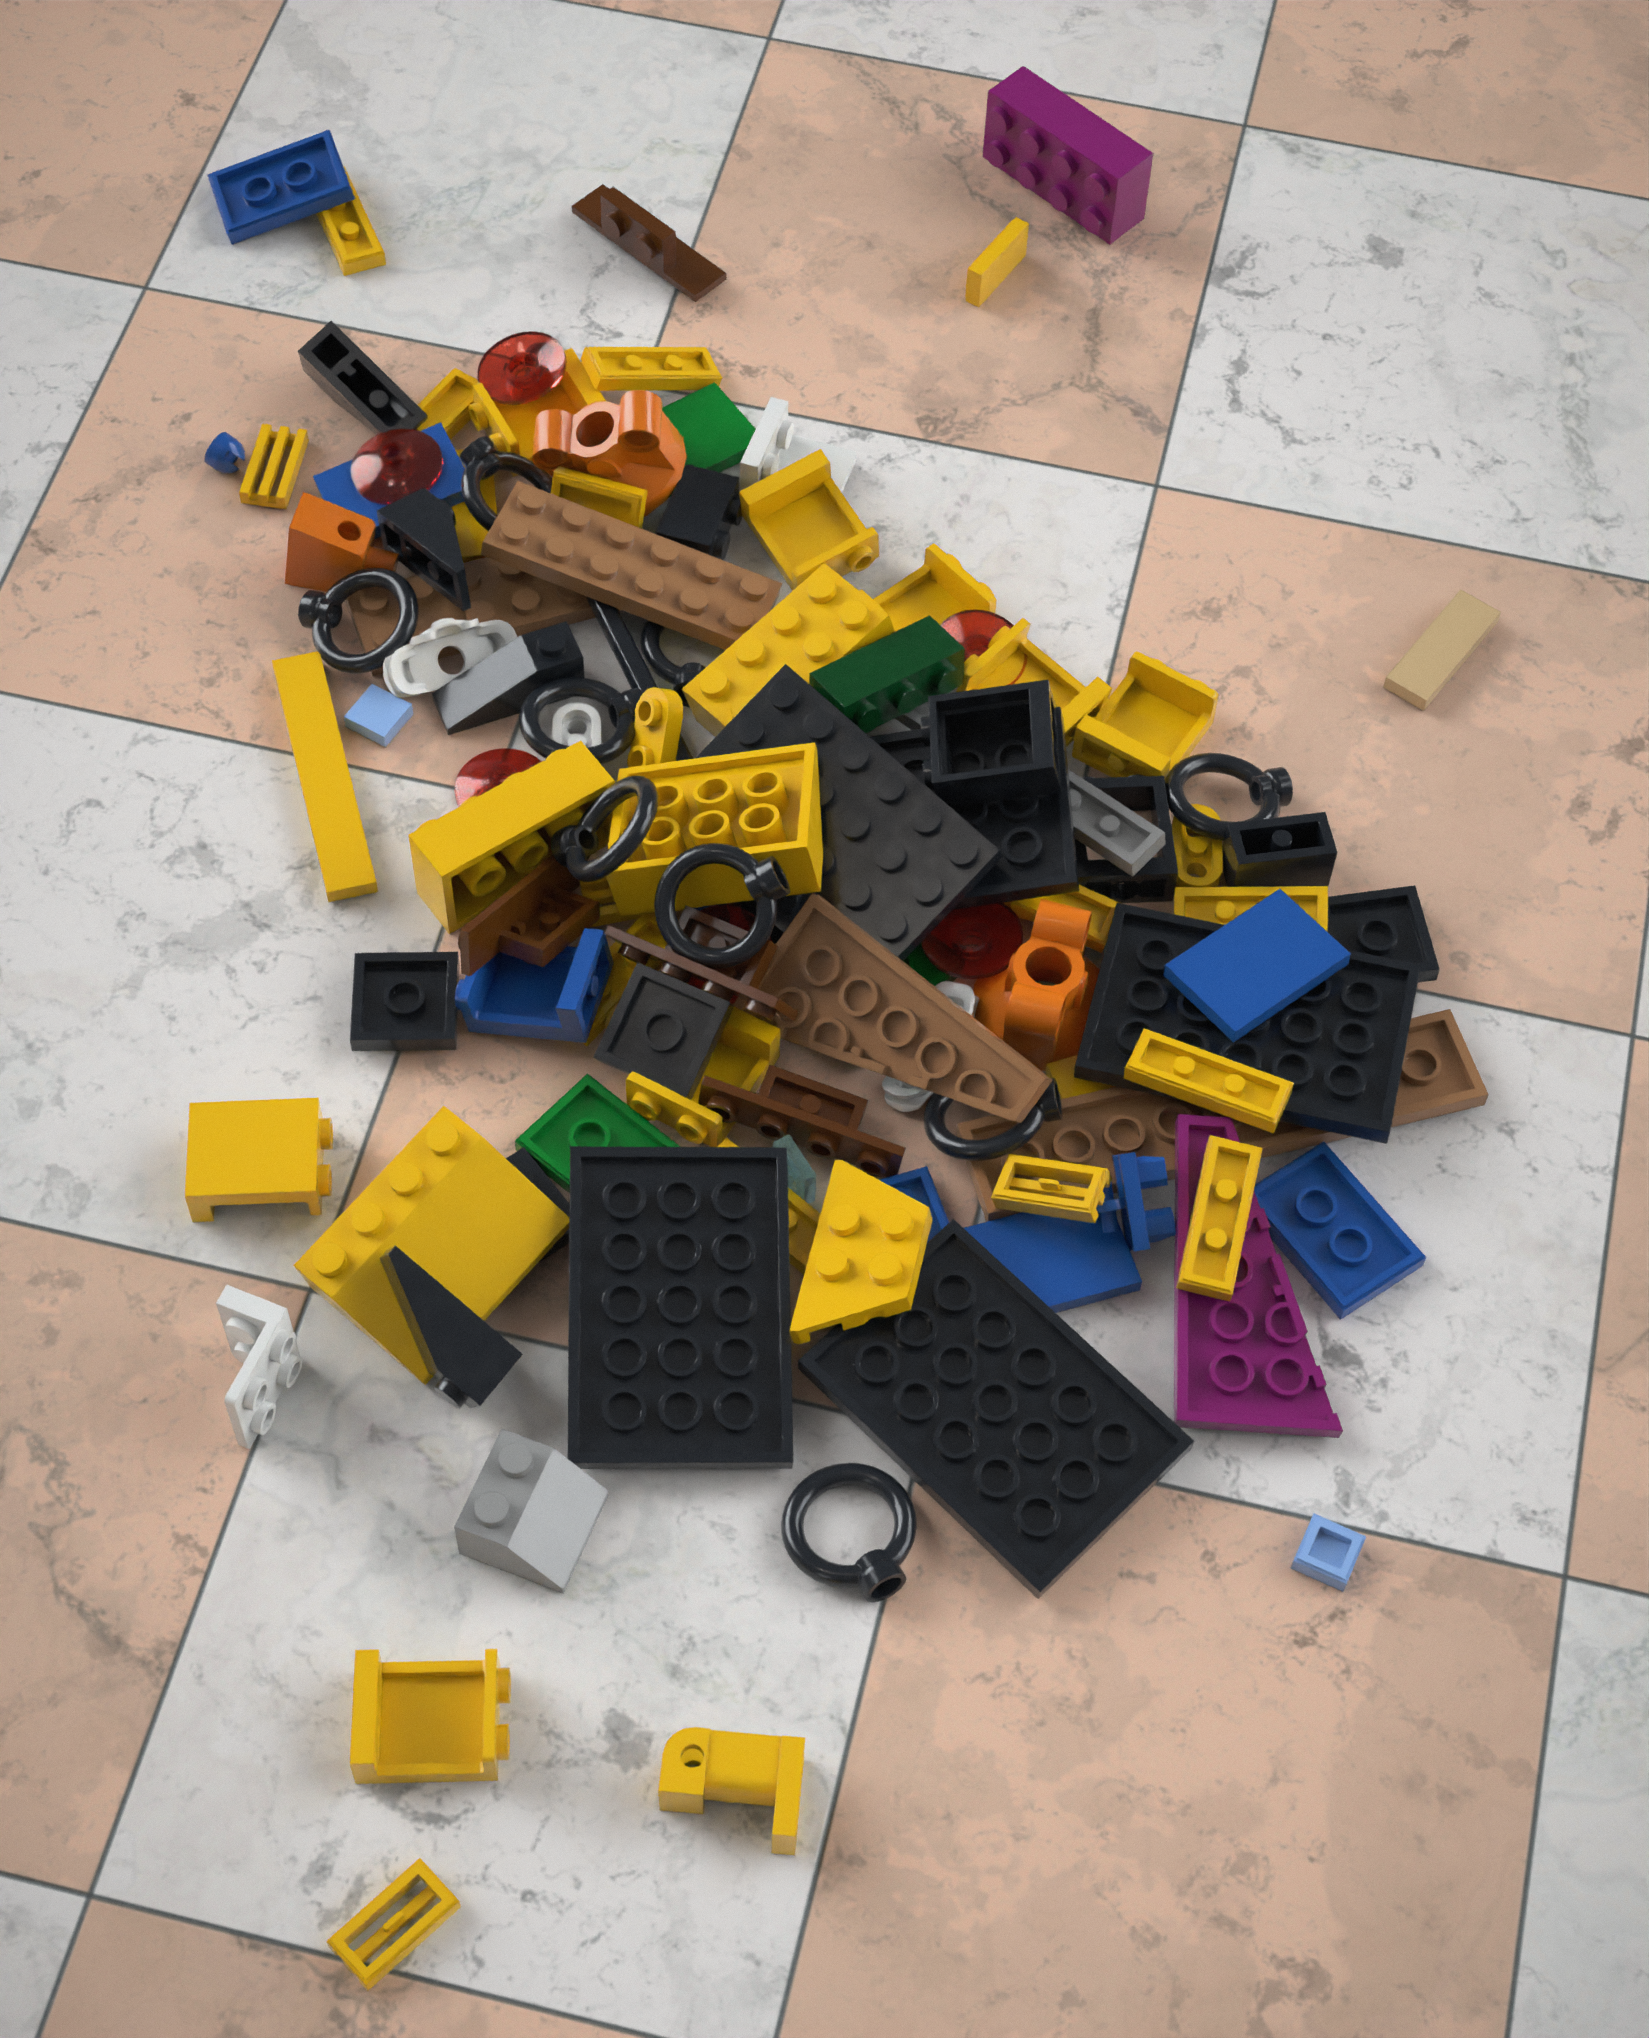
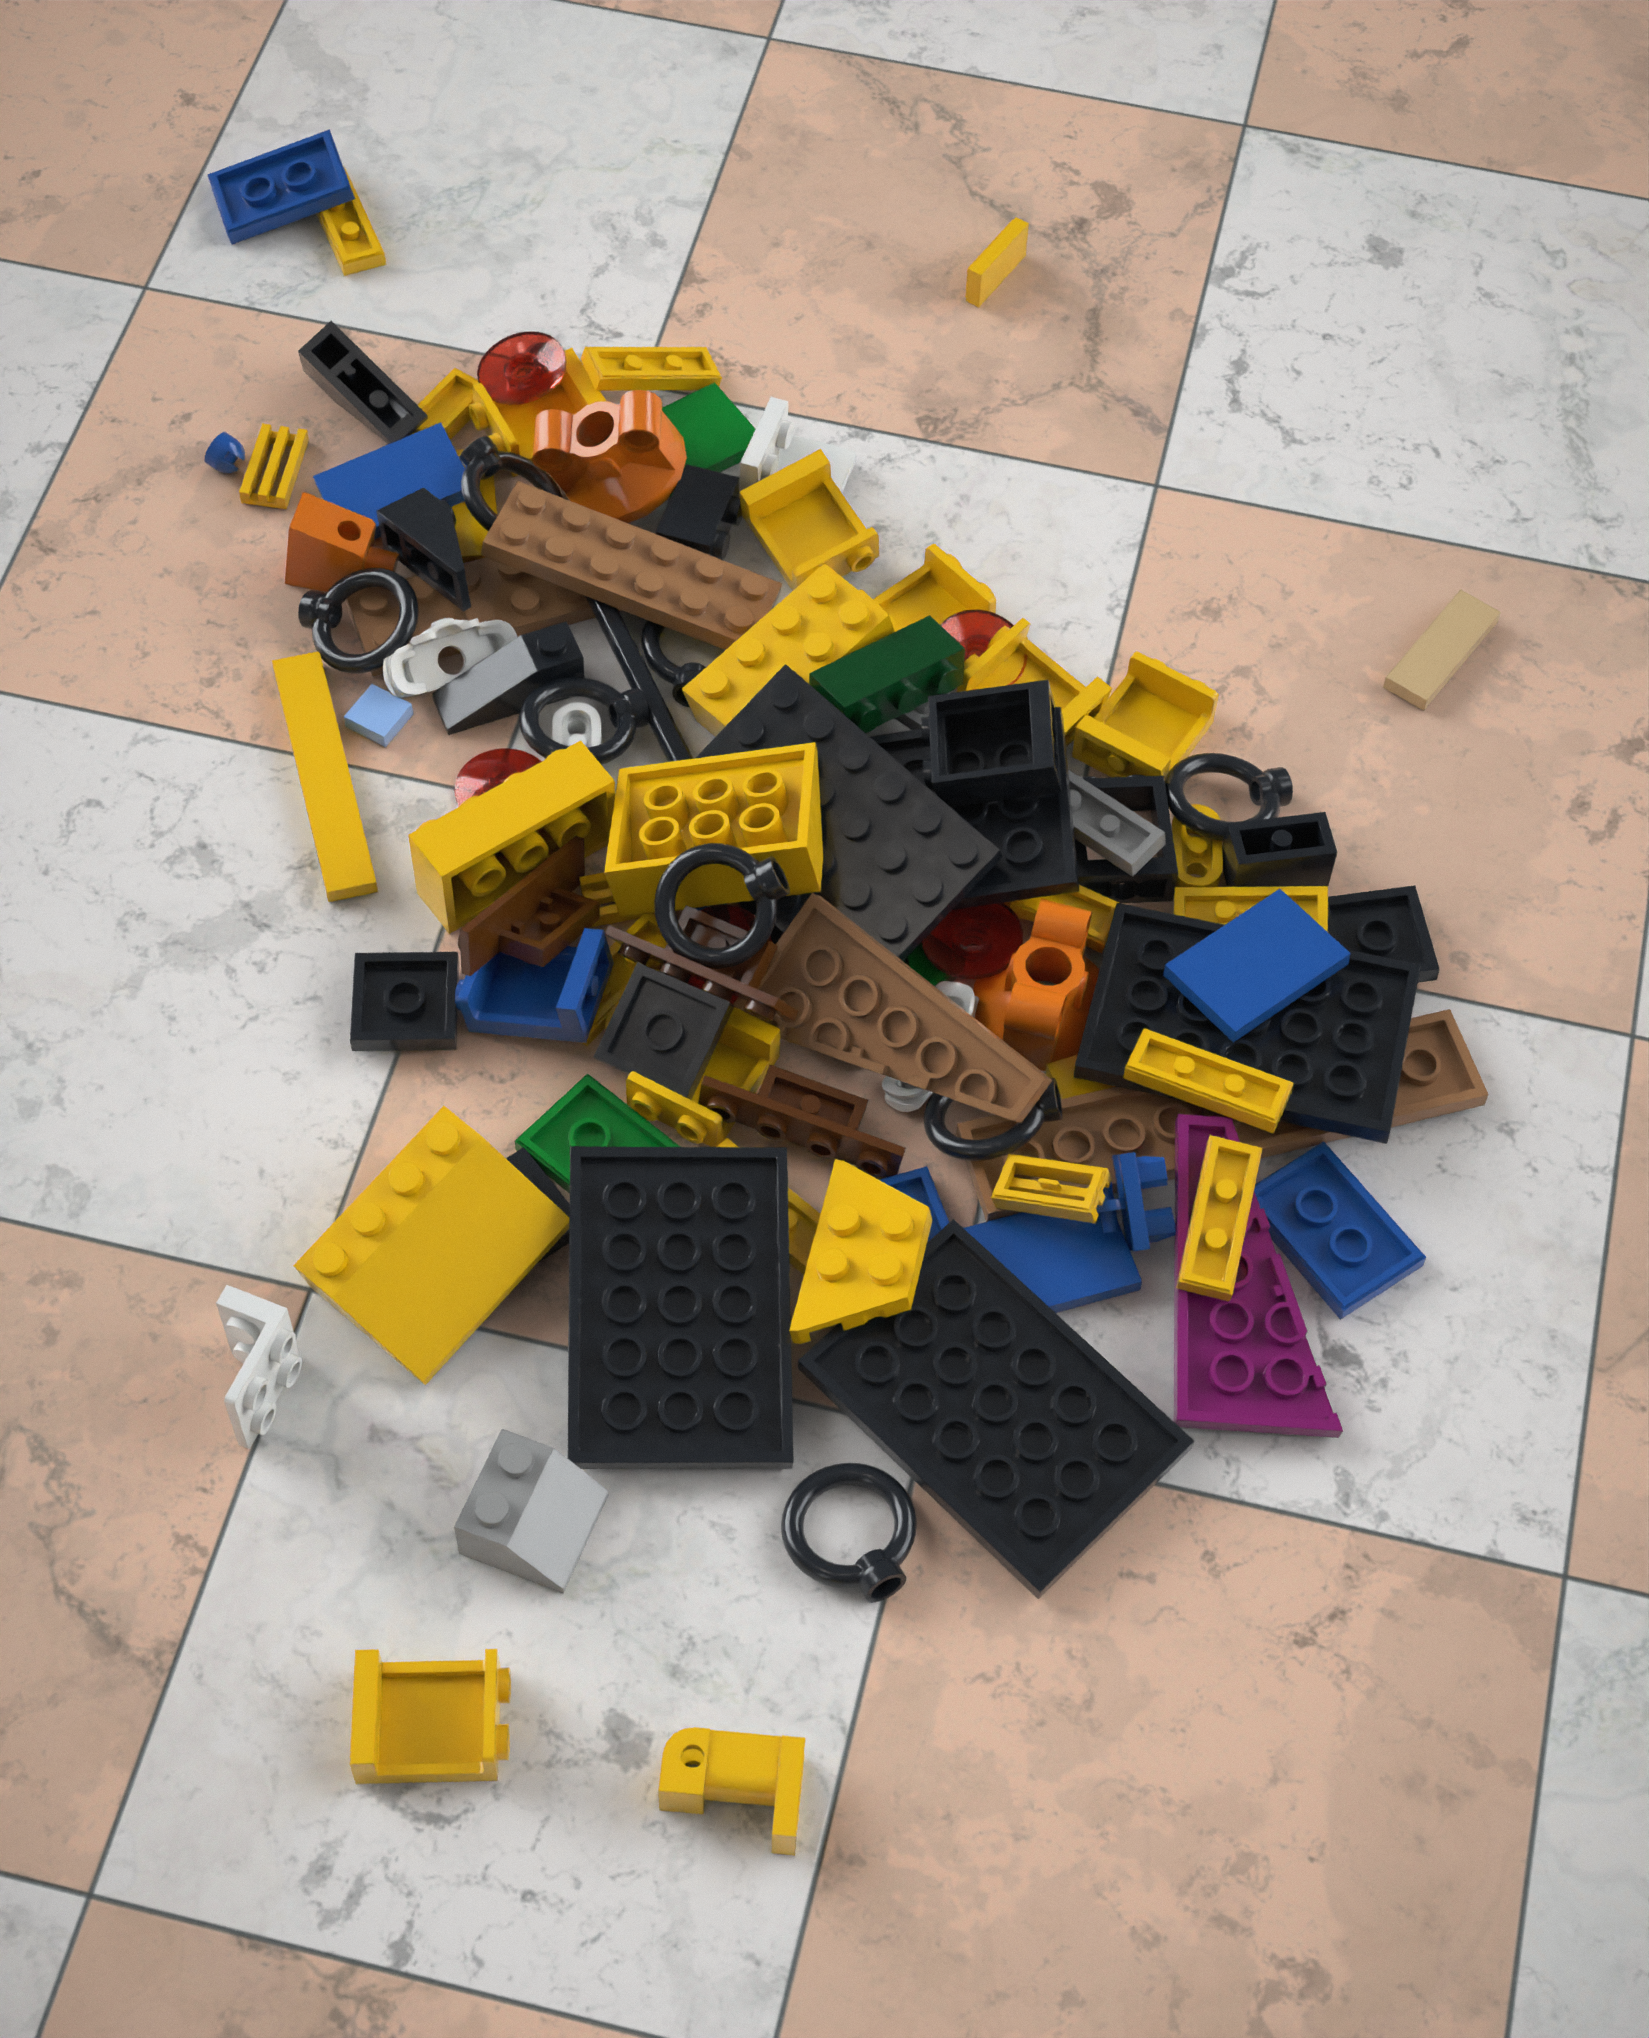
yellow panel [185,1098,333,1222] -> none
yellow tile [326,1858,461,1991] -> none
clear red dish [351,429,443,505] -> none
black slope [380,1245,523,1409] -> none
yellow tile [551,466,648,529] -> none
black piece [551,776,658,882] -> none
reddish brown bracket [572,184,727,302] -> none
yellow plate [627,687,683,767] -> none
clear light blue tile [772,1134,816,1204] -> none
magenta brick [982,66,1154,245] -> none
light blue tile [1291,1514,1366,1592] -> none

